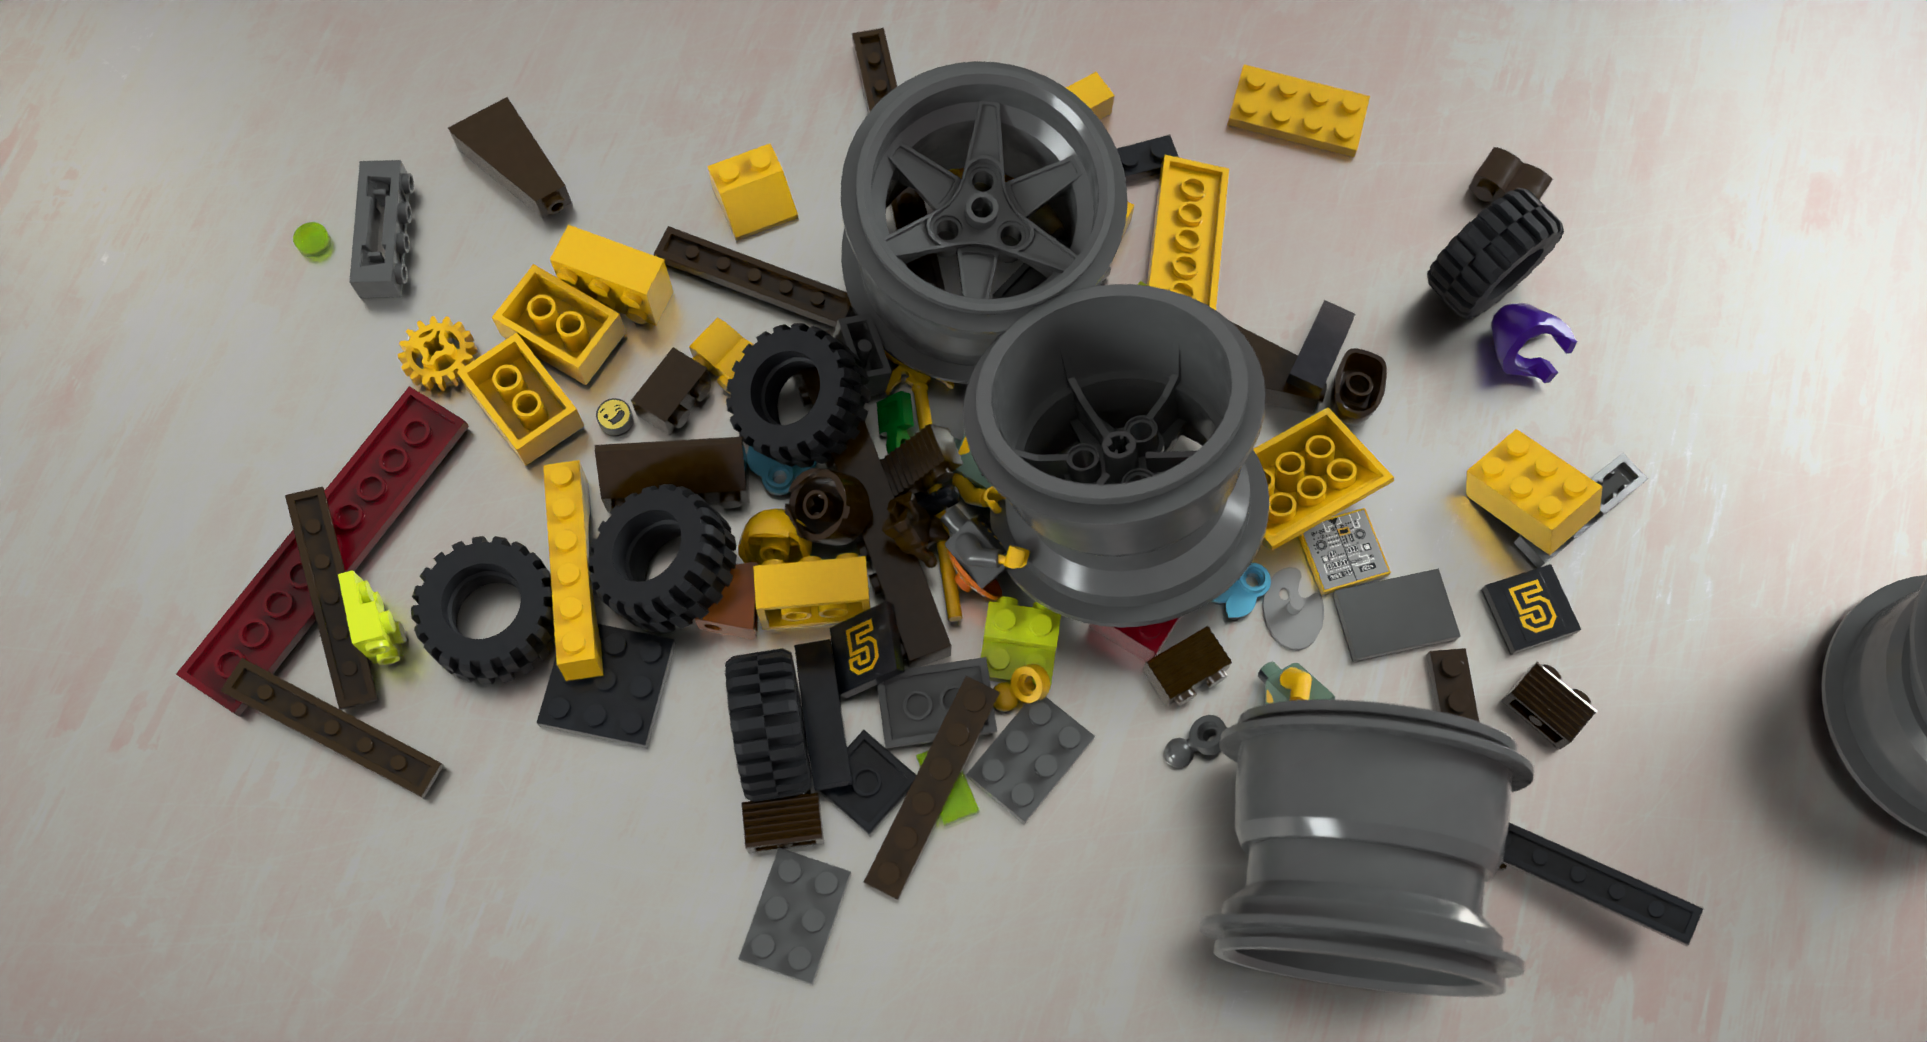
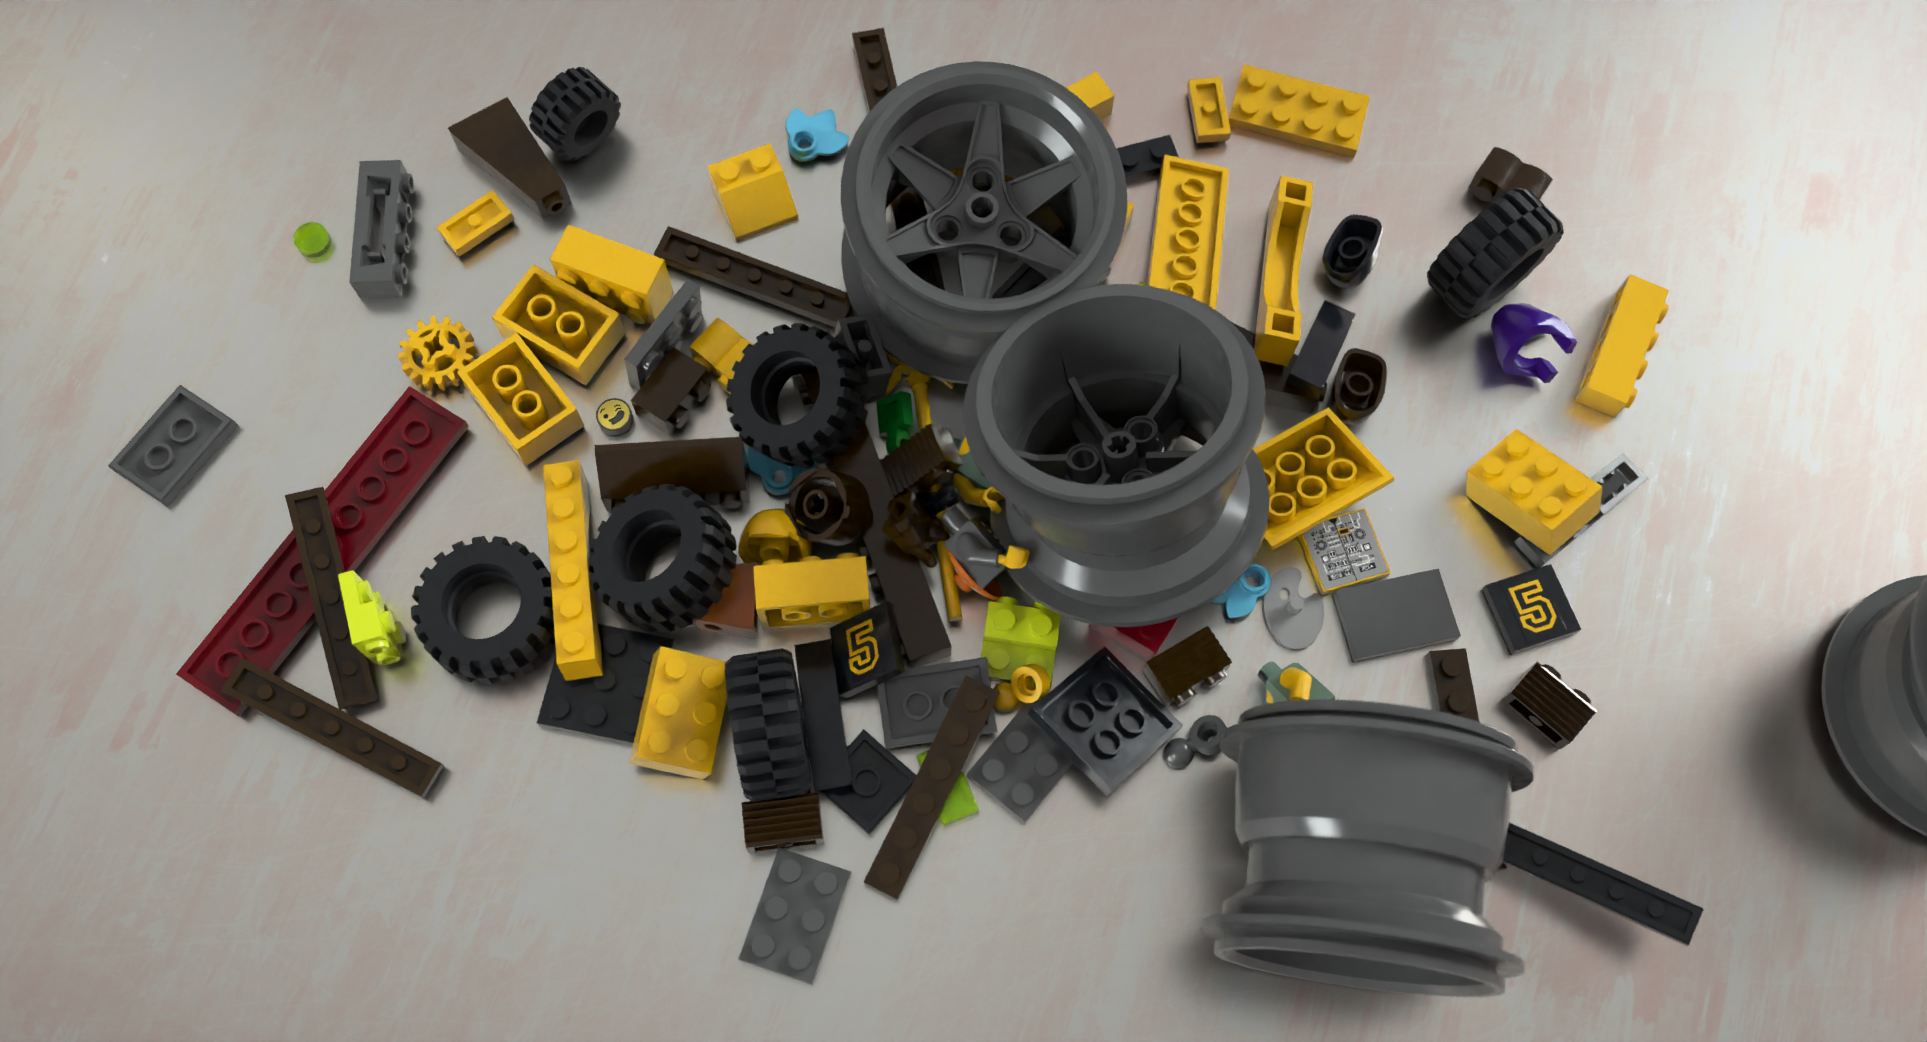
none -> dark grey tile [108,385,238,507]
none -> yellow plate [436,190,515,257]
none -> black tyre [529,67,621,161]
none -> dark grey plate [624,278,703,390]
none -> yellow brick [629,646,727,780]
none -> medium azure plate [786,108,849,161]
none -> black plate [1027,646,1183,796]
none -> yellow plate [1187,77,1231,143]
none -> yellow arch [1254,175,1314,366]
none -> black piece [1322,214,1383,289]
none -> yellow brick [1575,274,1669,417]

